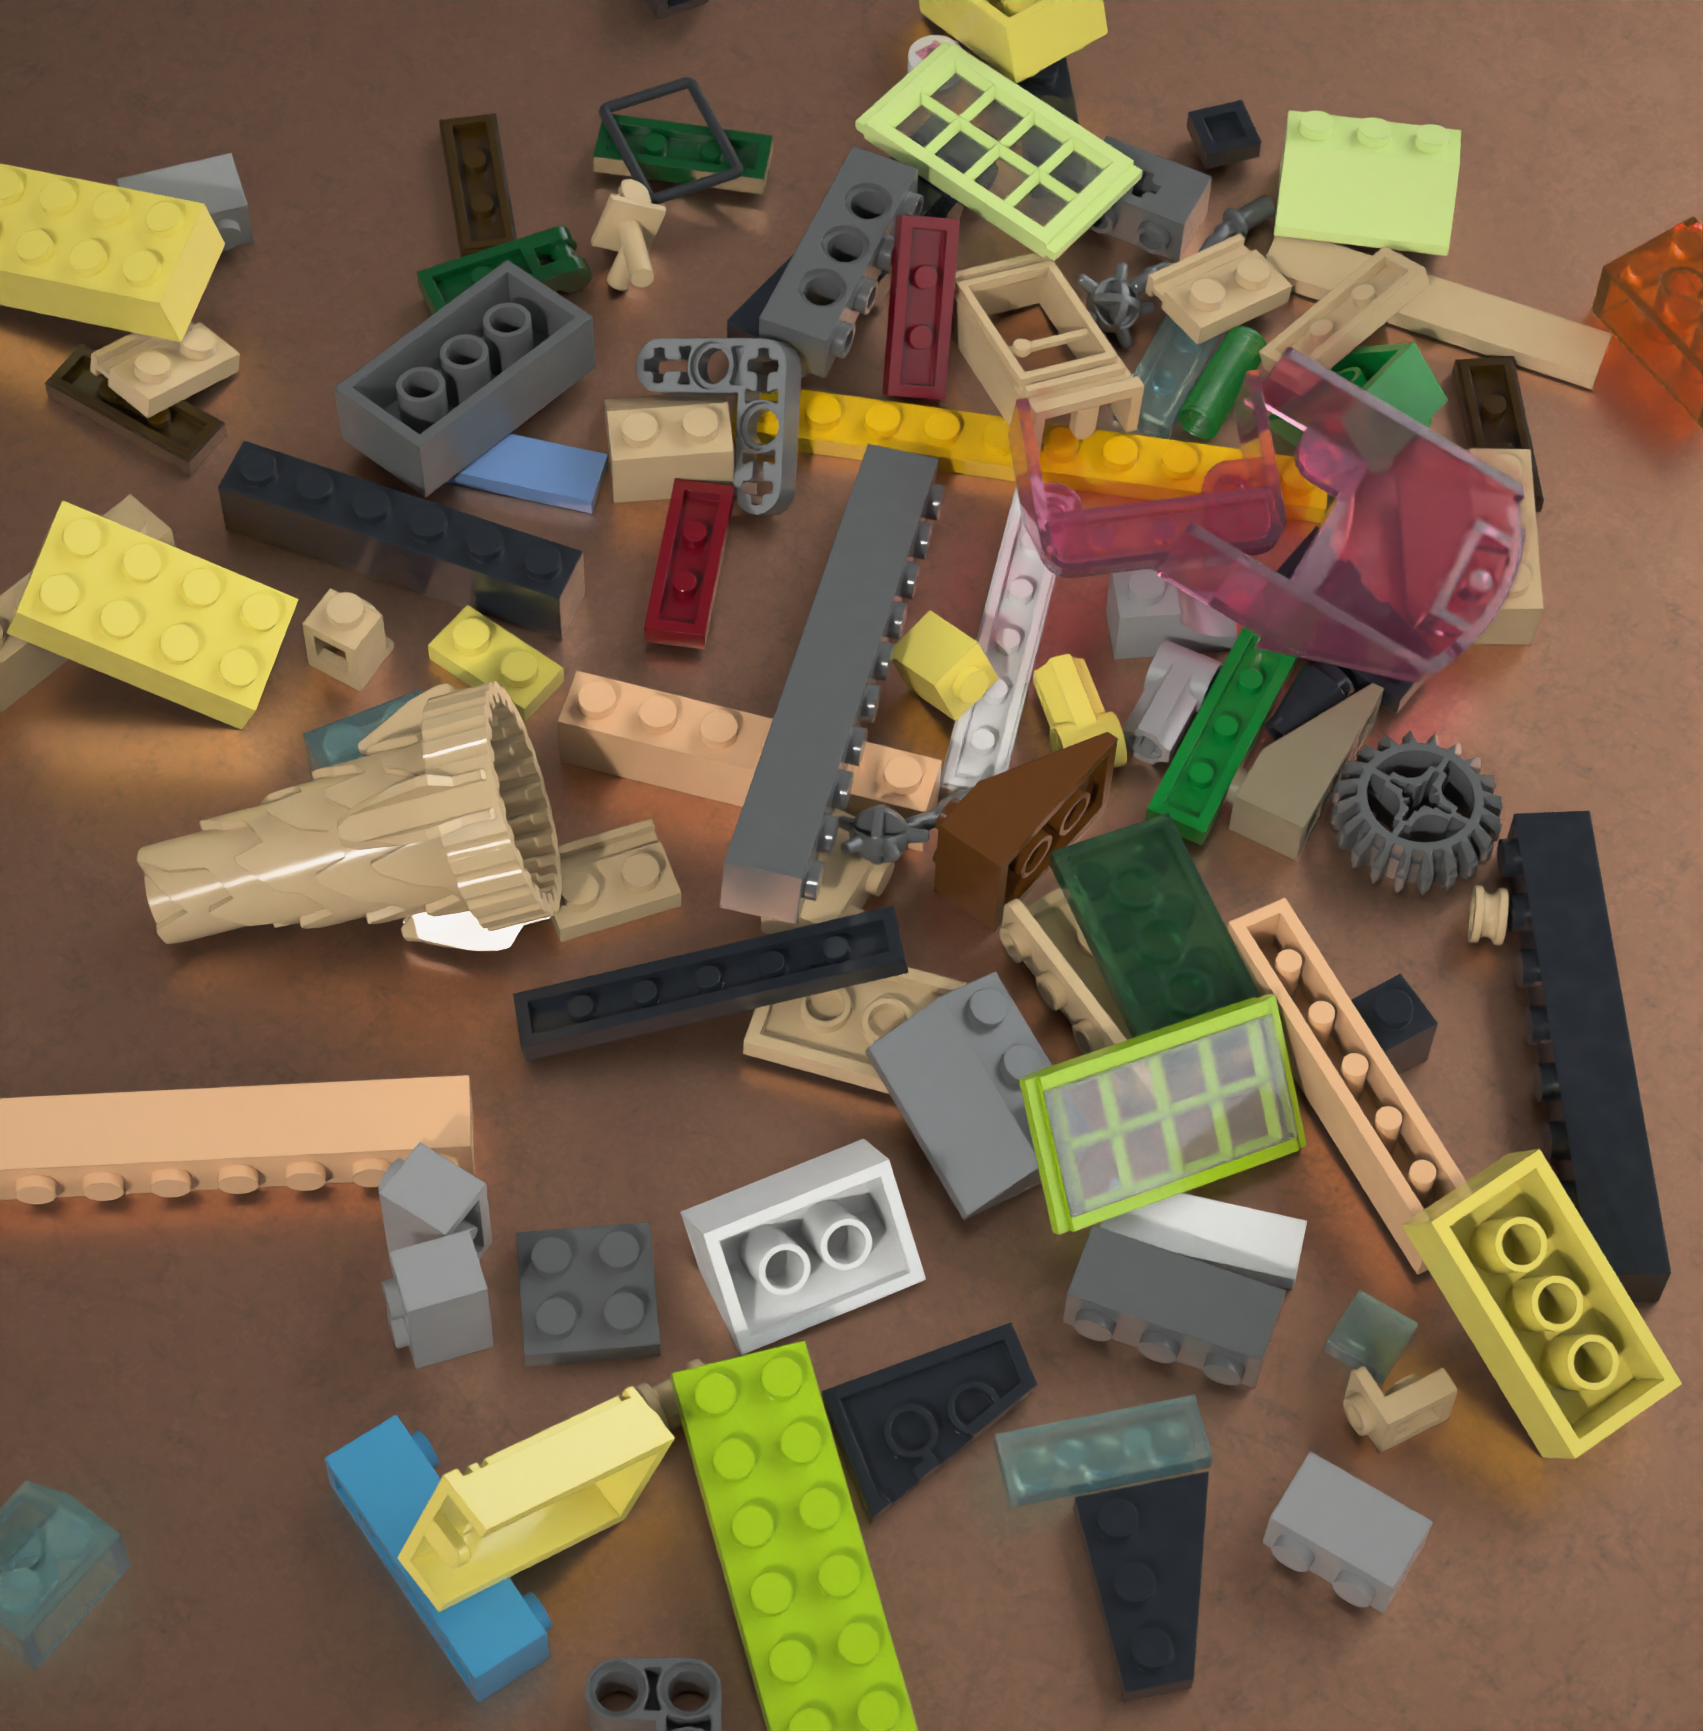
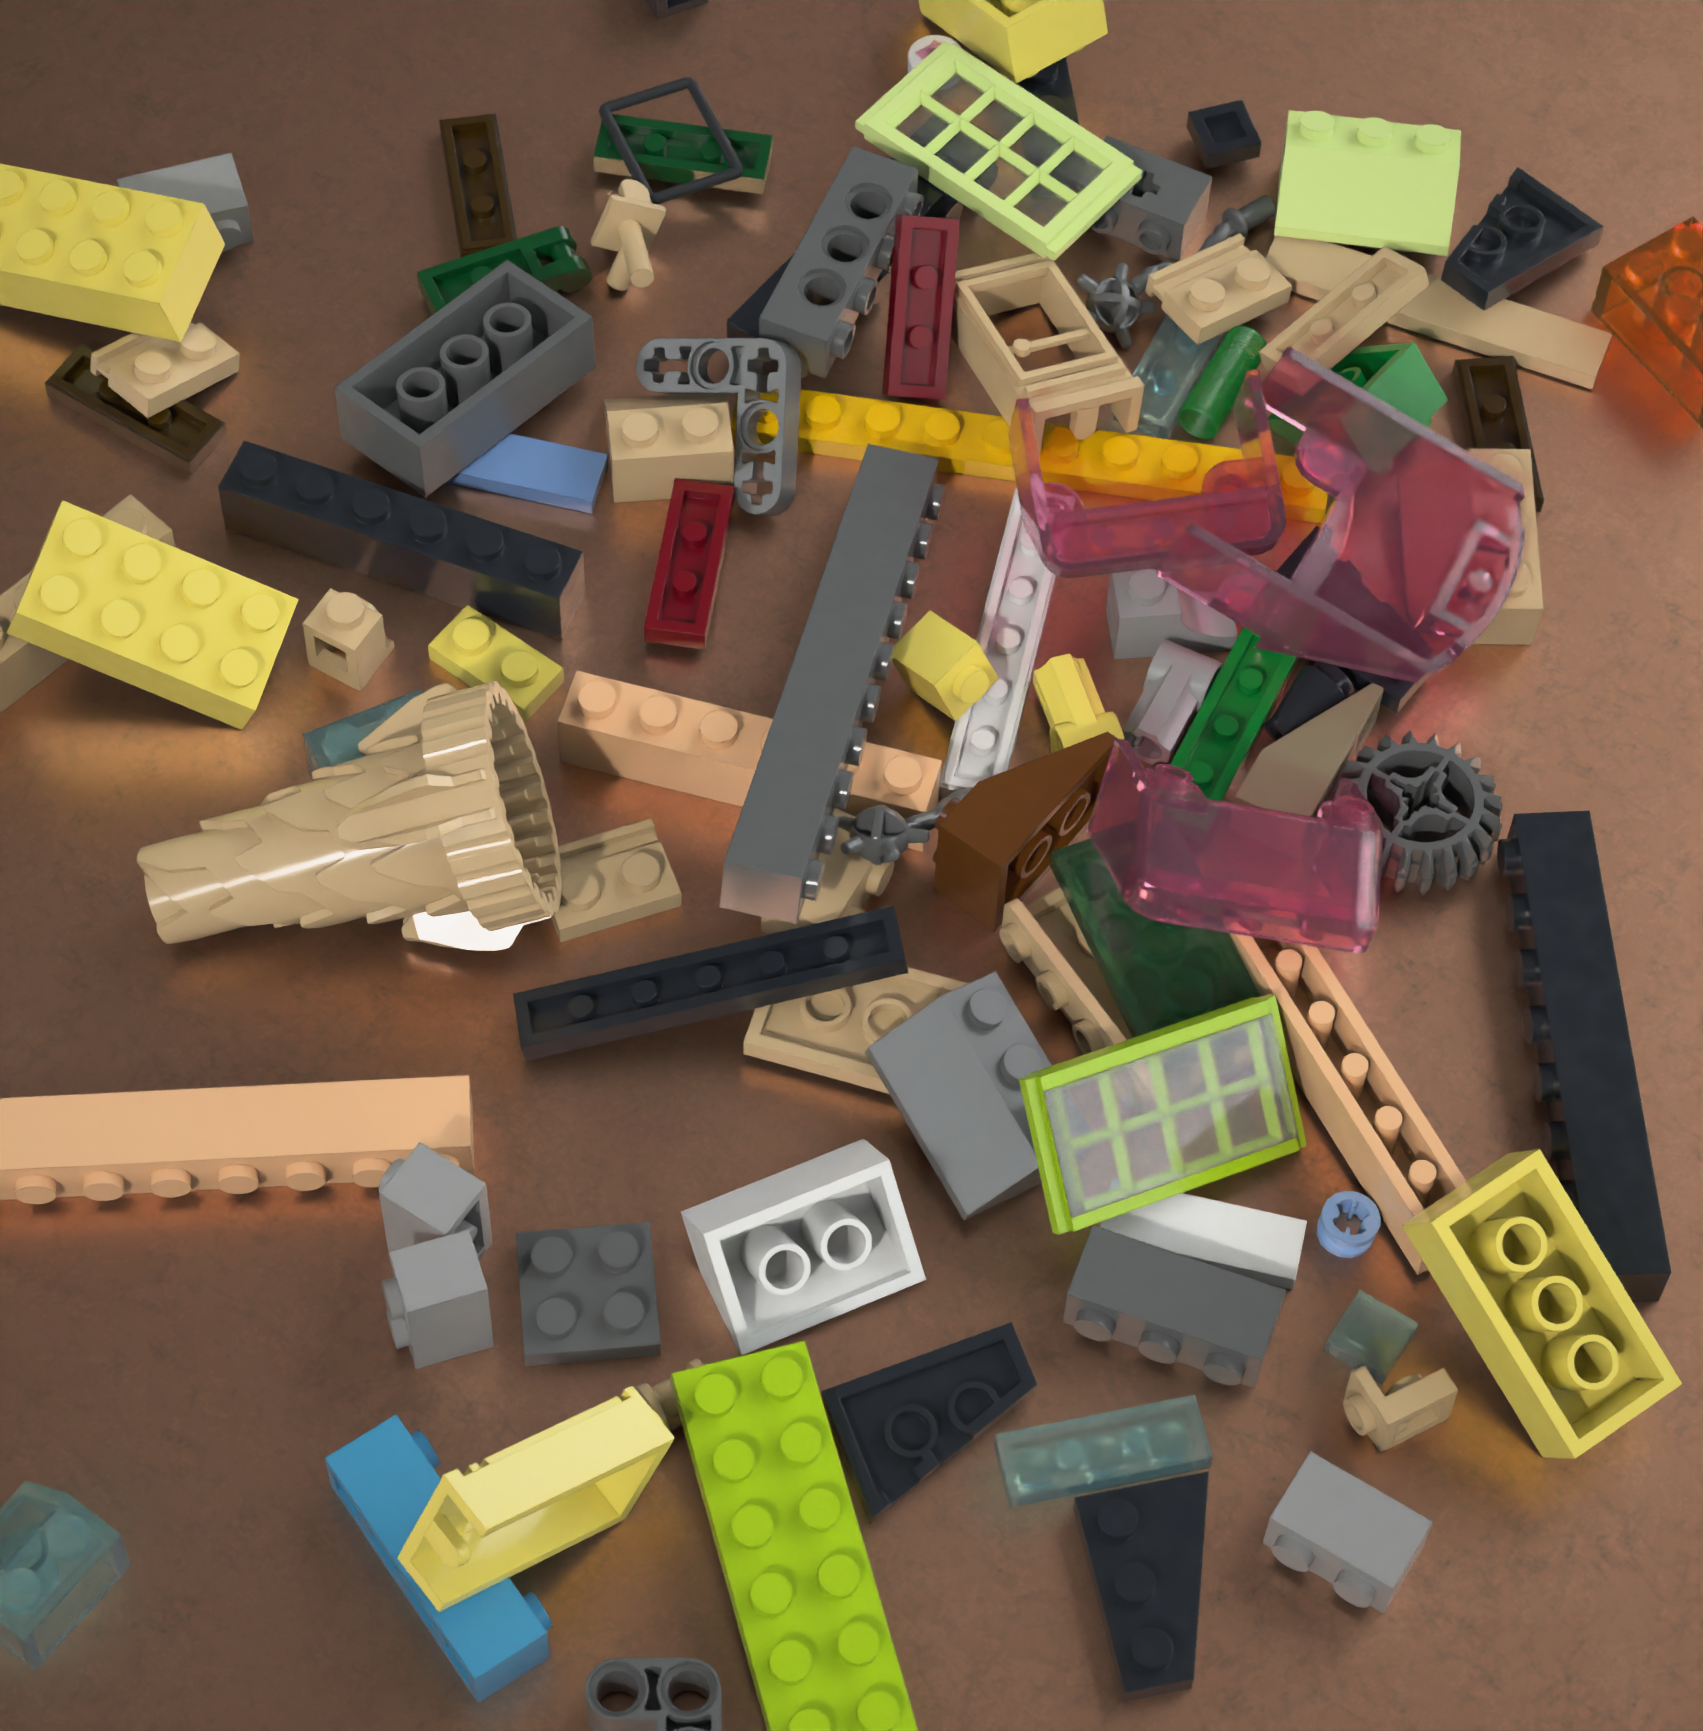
black brick [1351,973,1438,1075] -> none
tan bush [1468,885,1509,946] -> none
none -> clear pink windscreen [1087,738,1383,953]
none -> light blue bush [1316,1191,1381,1258]
none -> black wing [1441,167,1604,311]

